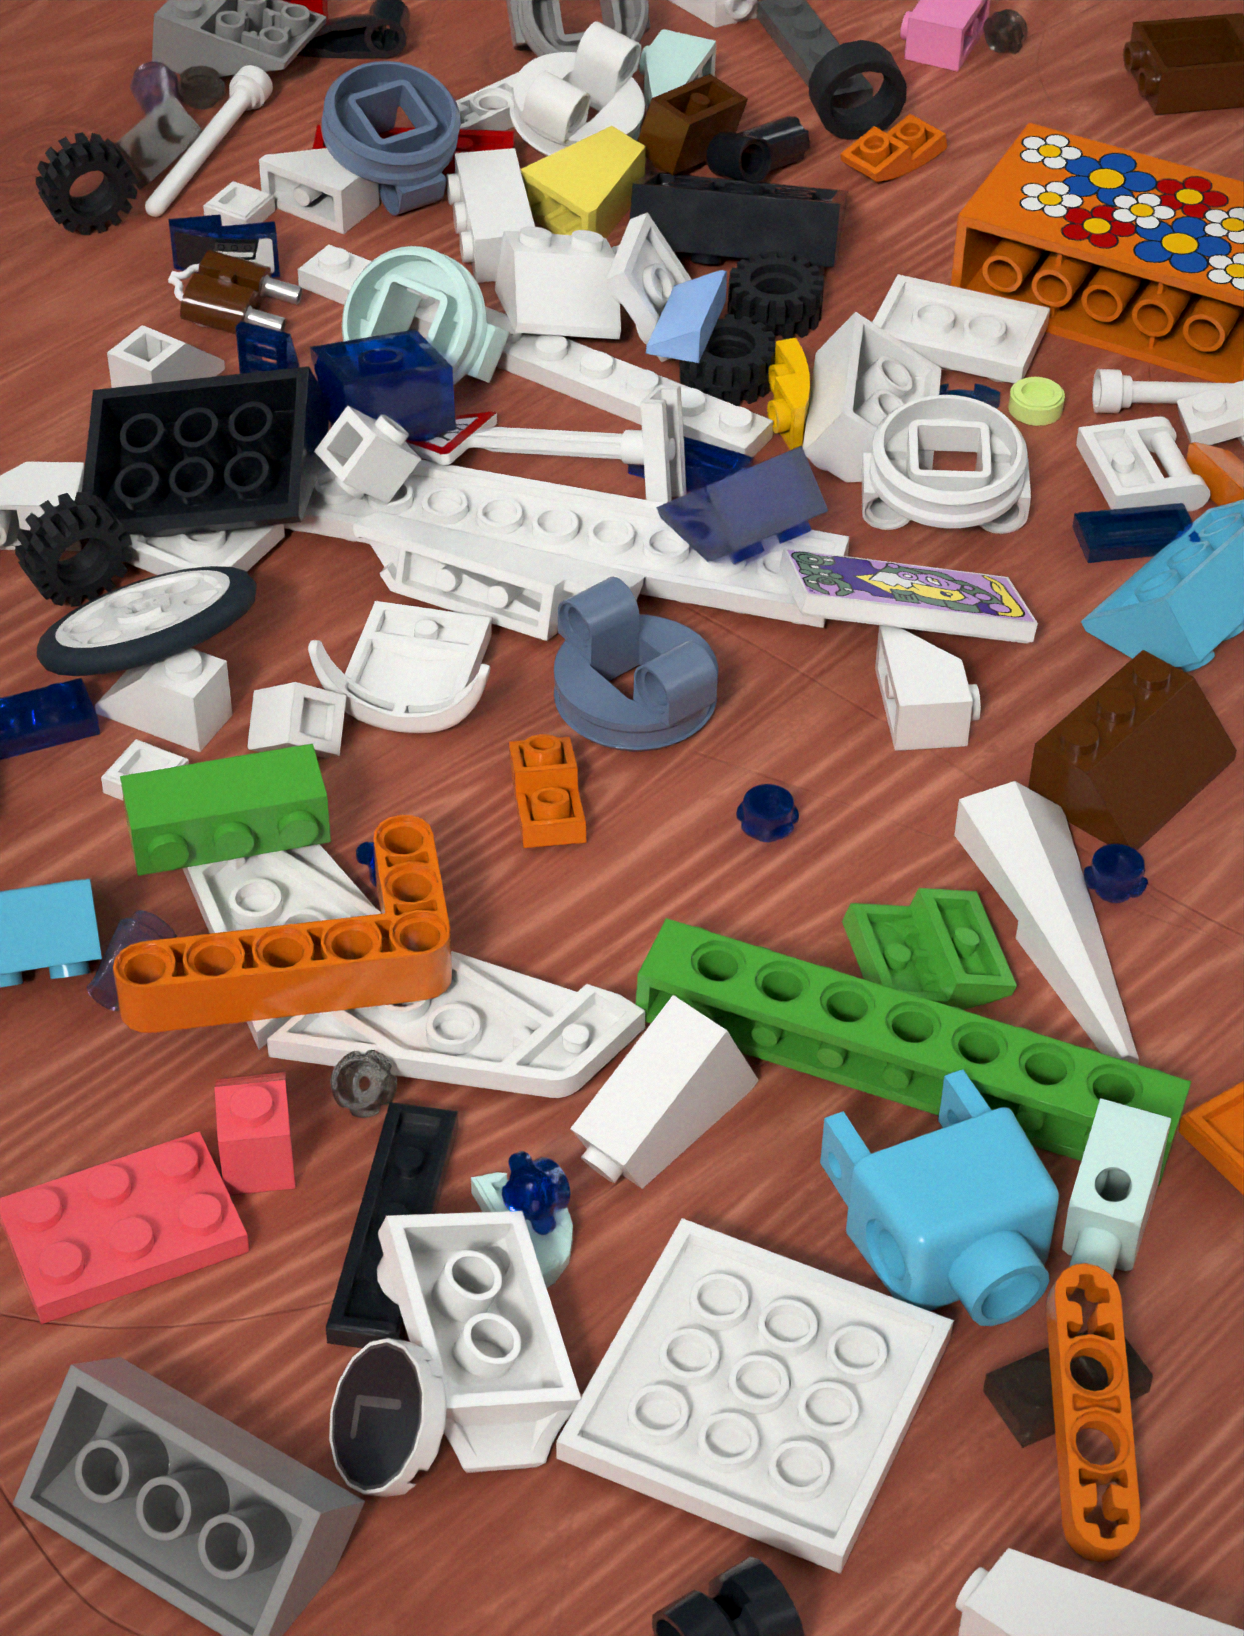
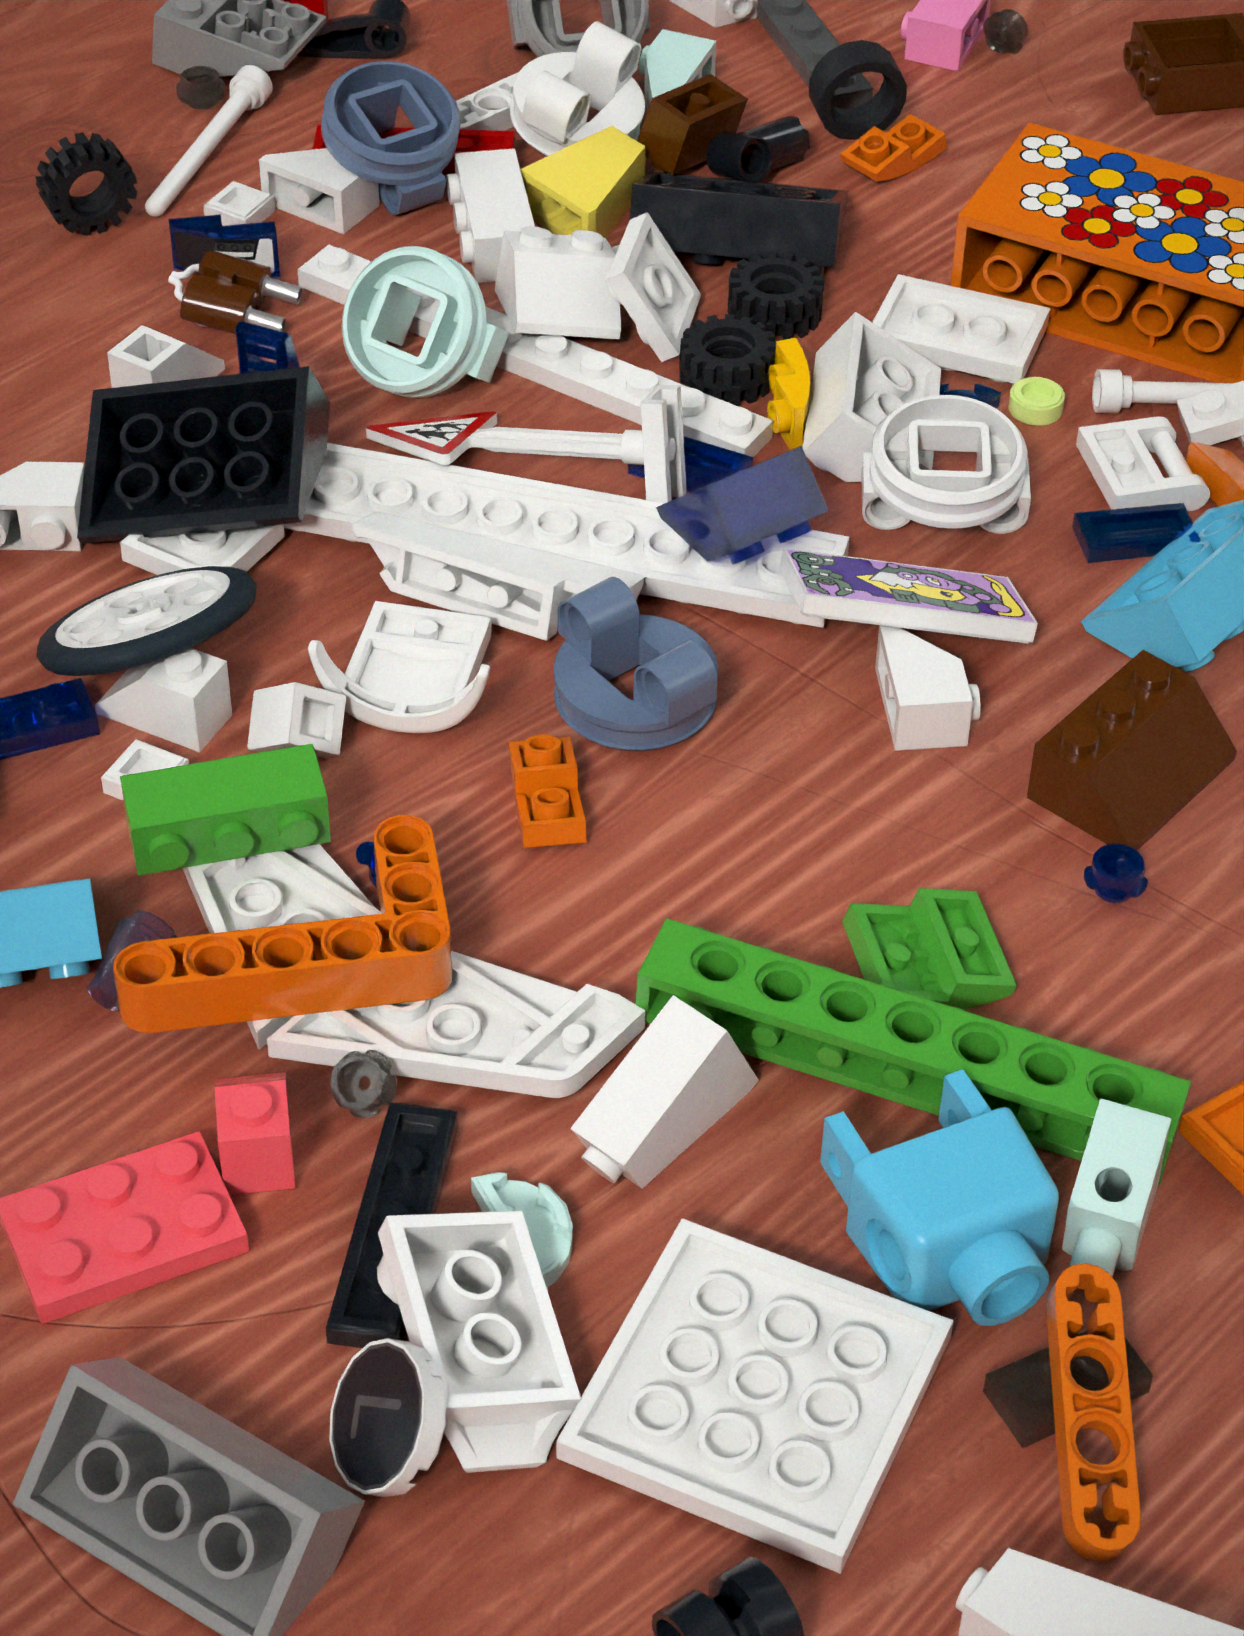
black tyre [15,492,133,607] -> none
clear smoke plate [114,94,203,190] -> none
clear purple cone [130,62,179,133] -> none
clear blue slope [310,329,456,442] -> none
white brick [314,406,421,504] -> none
clear blue plate [501,1151,571,1235] -> none
light blue slope [646,270,727,363] -> none
clear blue plate [736,784,799,842] -> none
white wedge [954,781,1139,1065] -> none

